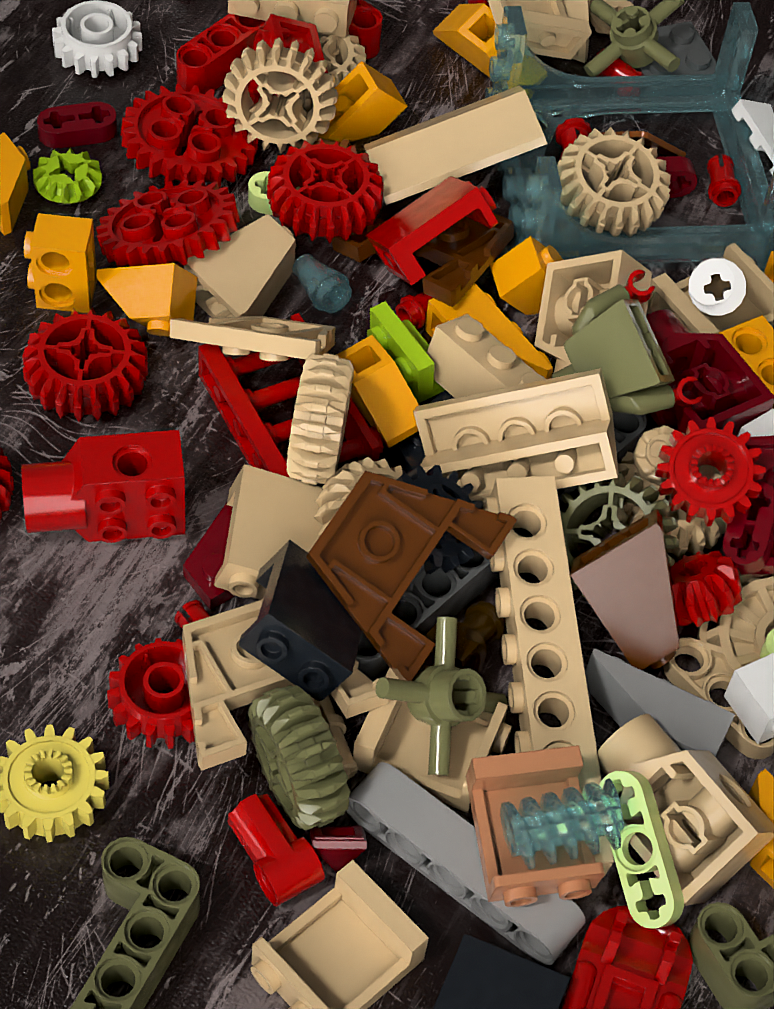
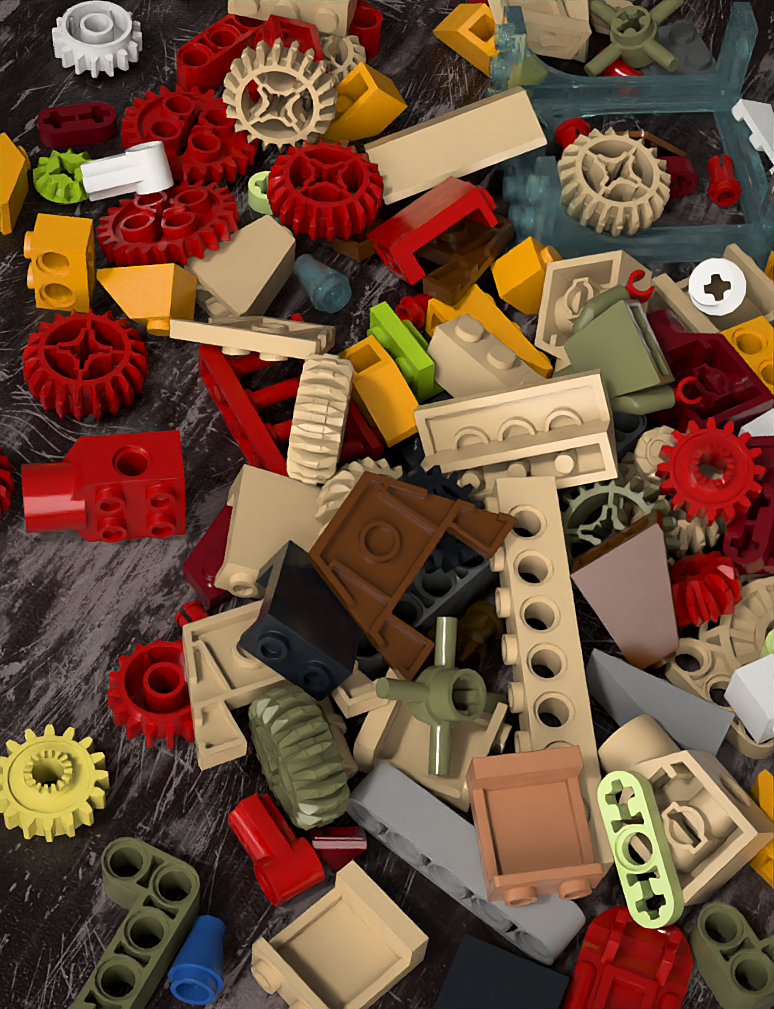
clear light blue piece [500,778,624,870] -> none
none -> white piece [81,141,174,201]
none -> blue cone [168,915,226,1005]

